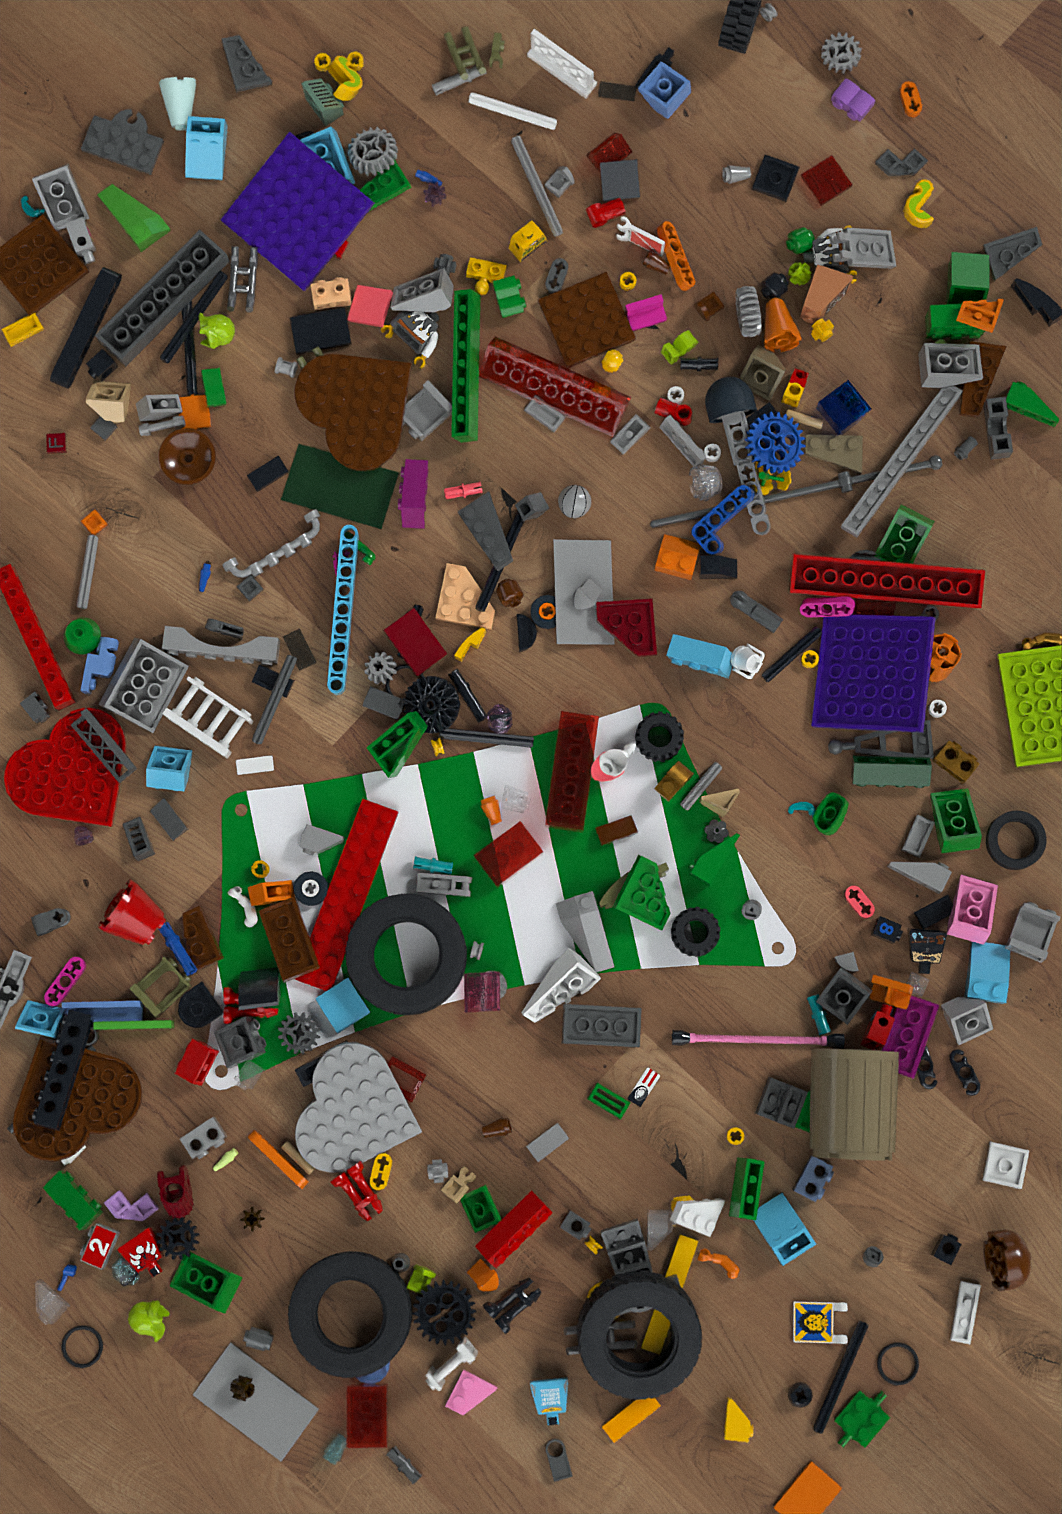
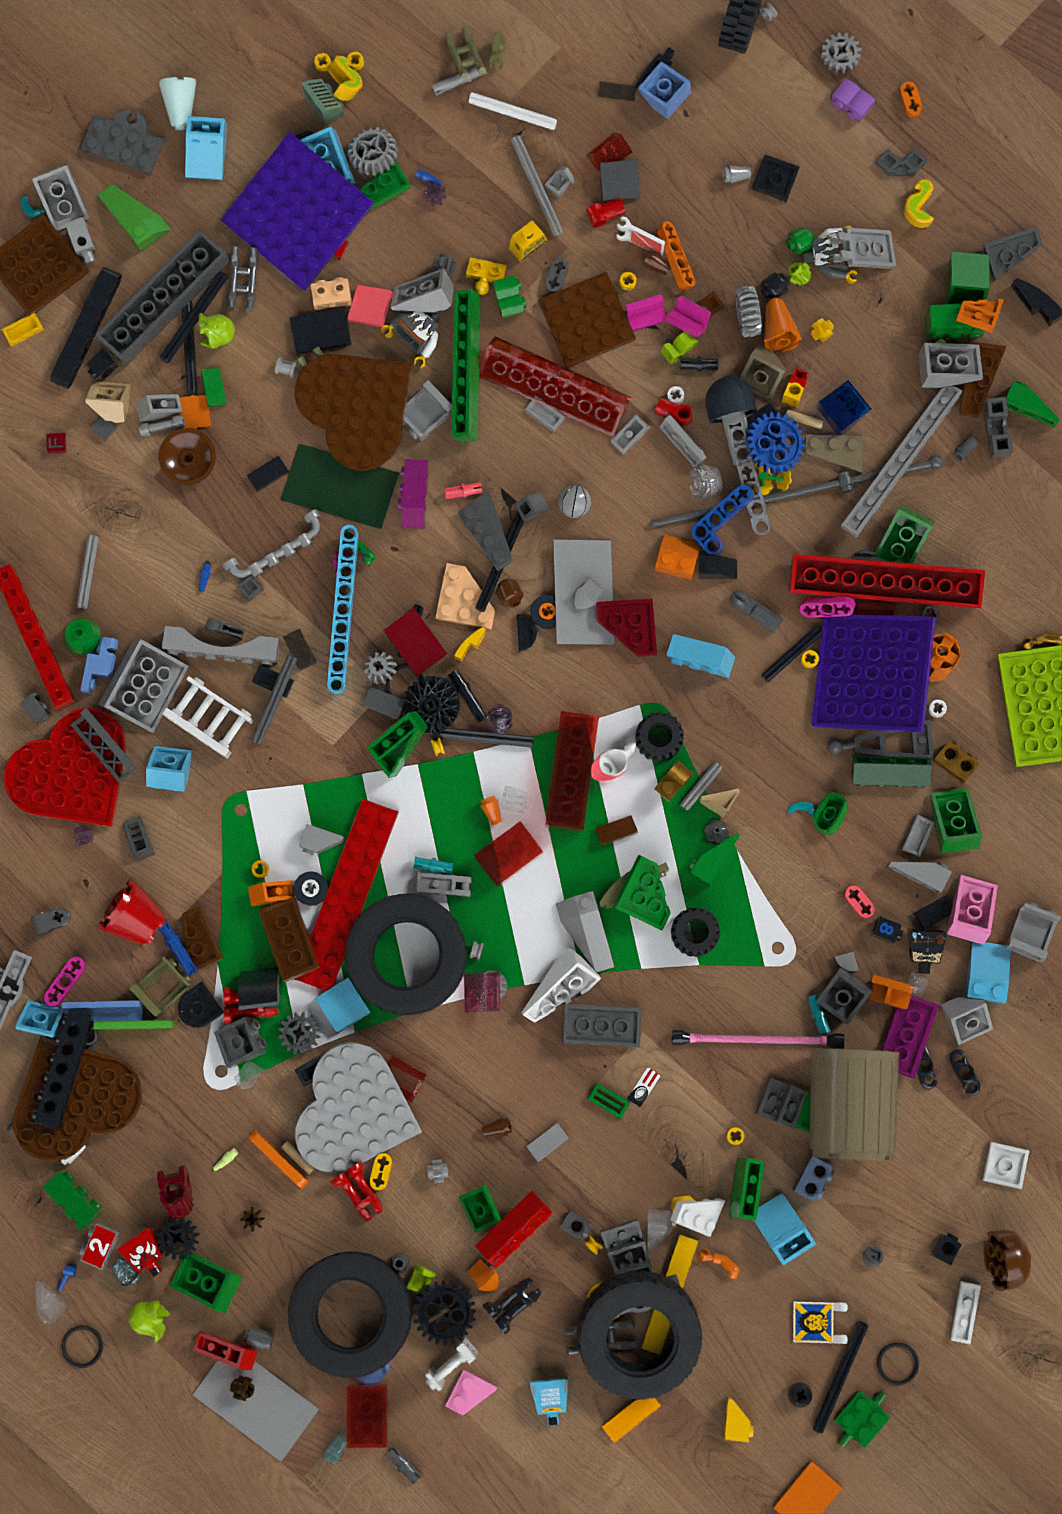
orange tile [81,509,108,535] -> none
lavender tile [104,1190,159,1221] -> none
dark grey slope [150,798,189,841] -> none
red brick [174,1039,219,1086] -> none
light grey brick [180,1117,228,1160] -> none
dark grey wing [221,35,272,92] -> none
white arm [228,886,258,927] -> none
white sticker [236,756,274,775] -> none
tan plate [441,1167,476,1203] -> none
white fence [527,29,597,98] -> none
dark grey piece [546,1438,573,1482] -> none
yellow piece [601,349,623,373] -> none
white bush [704,444,721,462] -> none
white piece [731,643,765,679] -> none
dark grey tile [742,899,762,920] -> none
nougat slope [800,264,853,323] -> none
clear red tile [801,155,853,206] -> none
red torso [860,1004,895,1051] -> none
black tyre [986,811,1047,870] -> none
none -> red slope [193,1331,258,1370]
none -> dark pink panel [665,296,711,338]

